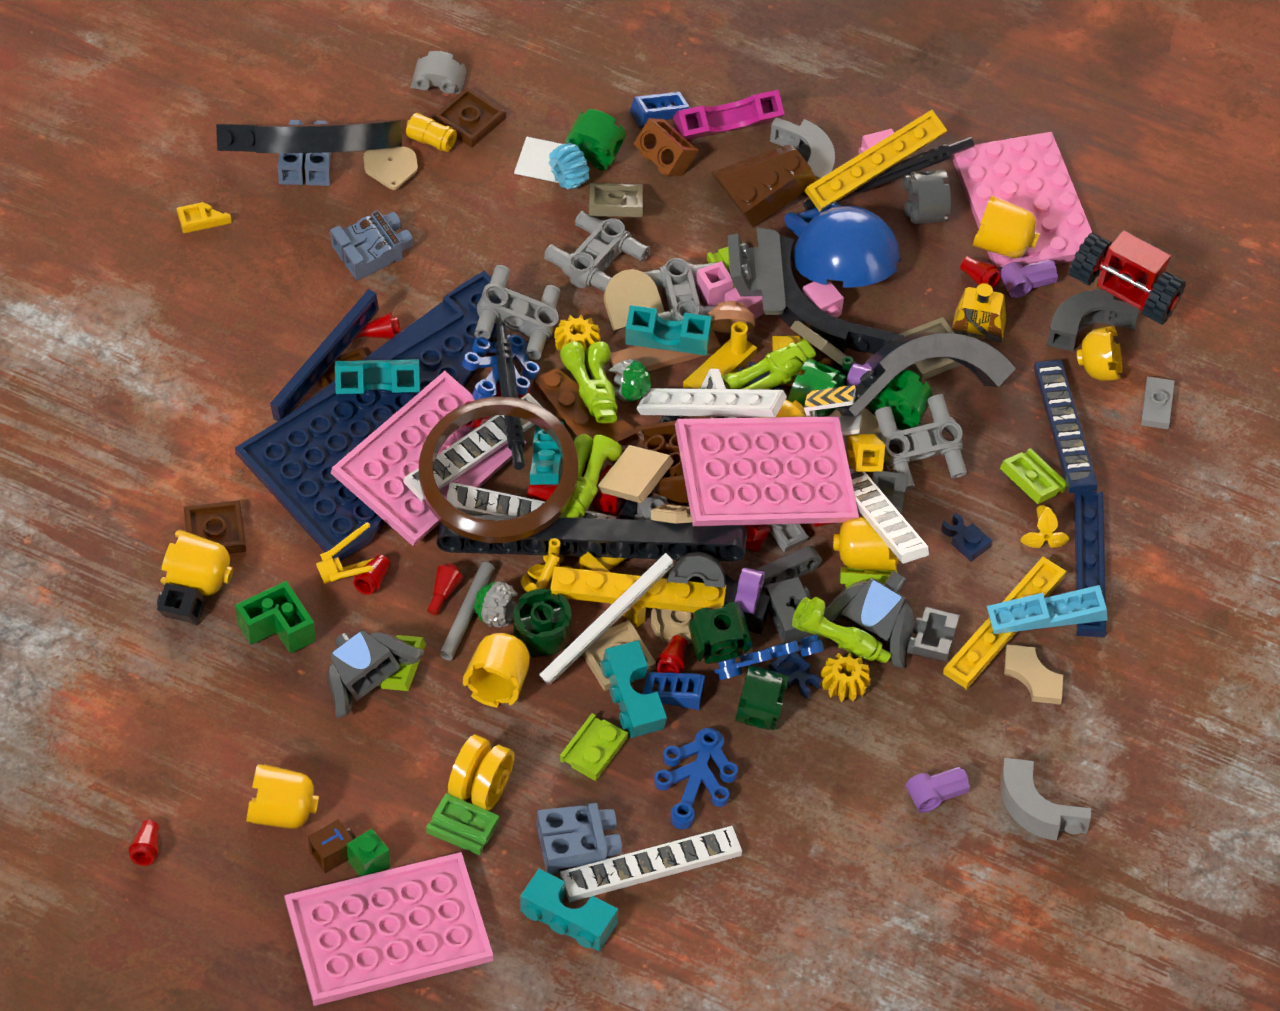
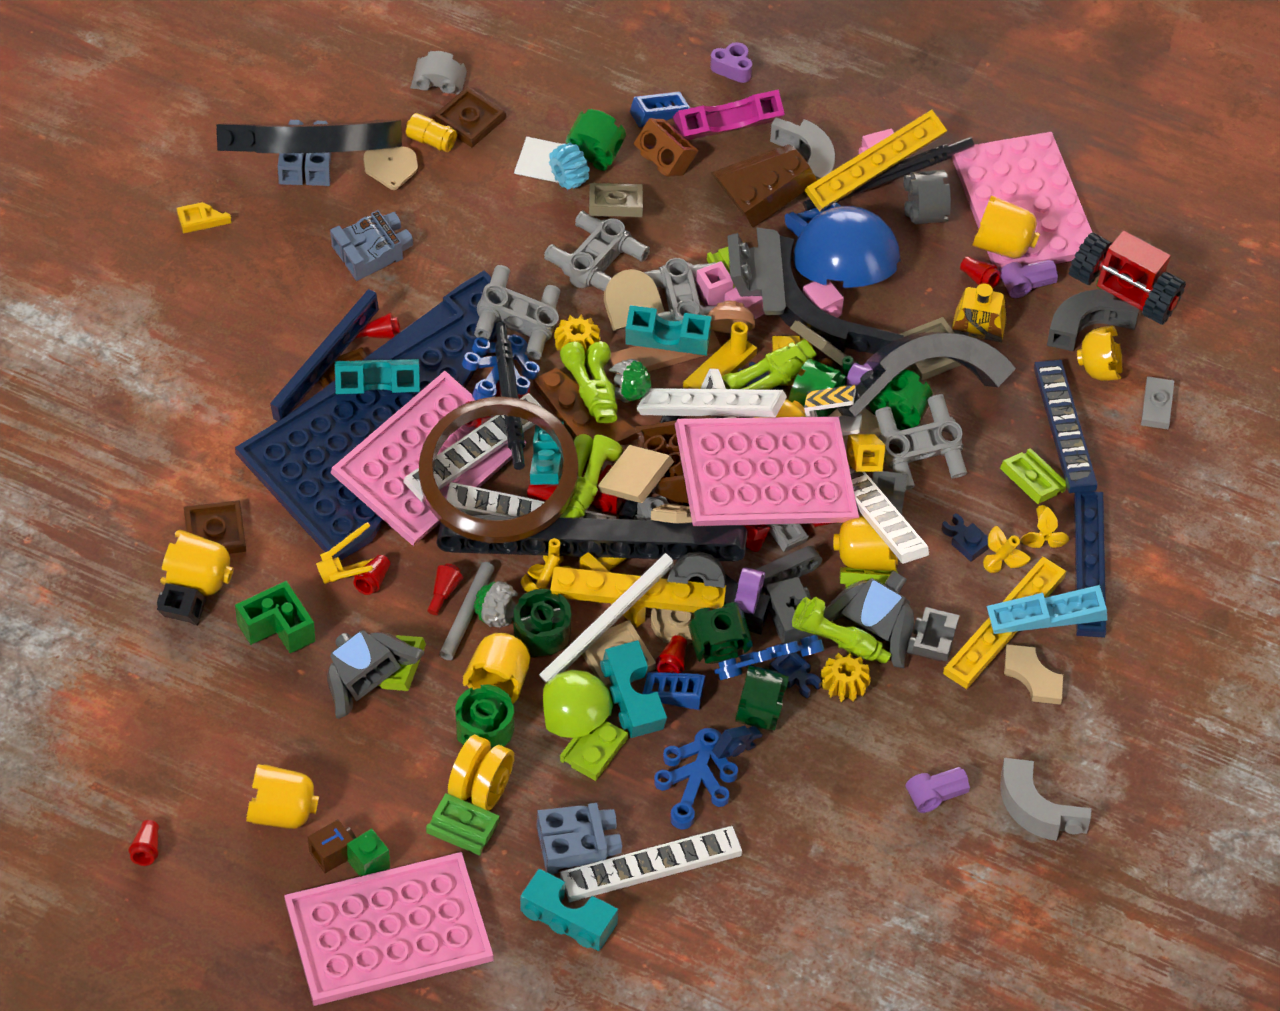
none -> green brick [455,684,514,749]
none -> lime cylinder [543,670,613,738]
none -> medium lavender piece [710,43,752,83]
none -> dark blue plate [712,726,763,759]
none -> yellow plant [983,526,1031,573]

